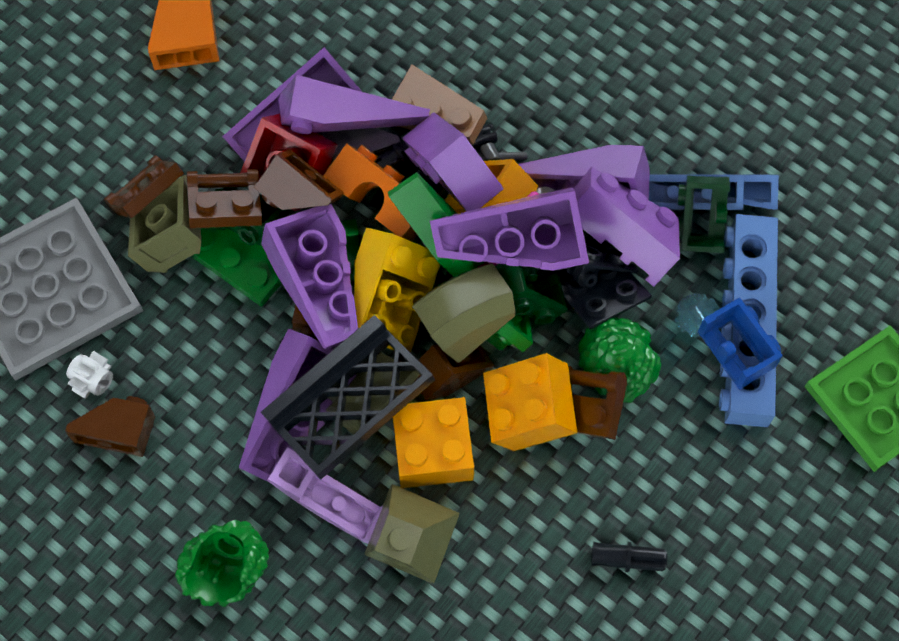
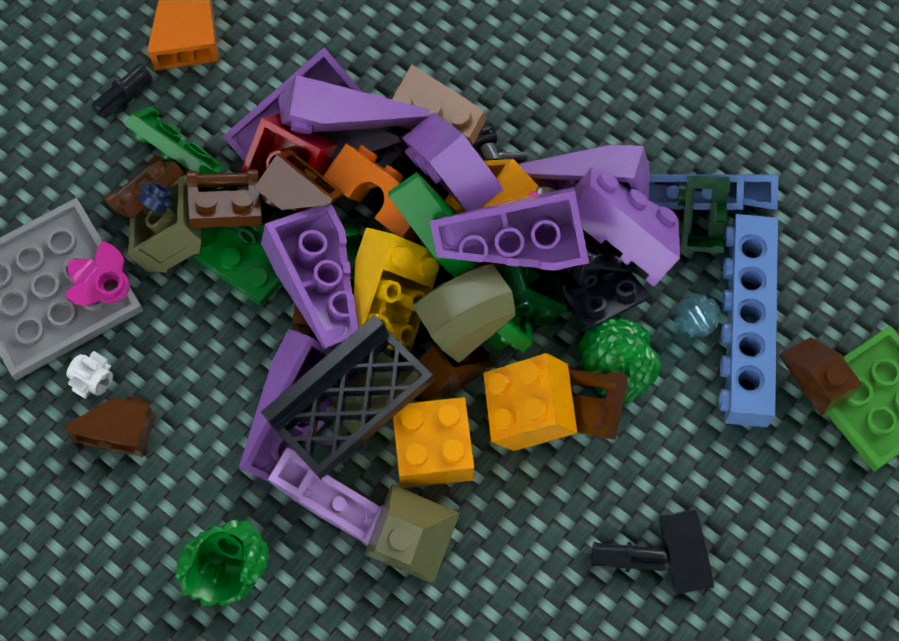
blue window [698,297,783,390] -> none
none -> dark pink plate [65,241,130,306]
none -> black axle [91,64,153,119]
none -> green wing [125,106,226,174]
none -> dark blue plate [138,182,172,214]
none -> black slope [658,509,714,594]
none -> reddish brown slope [779,337,862,415]

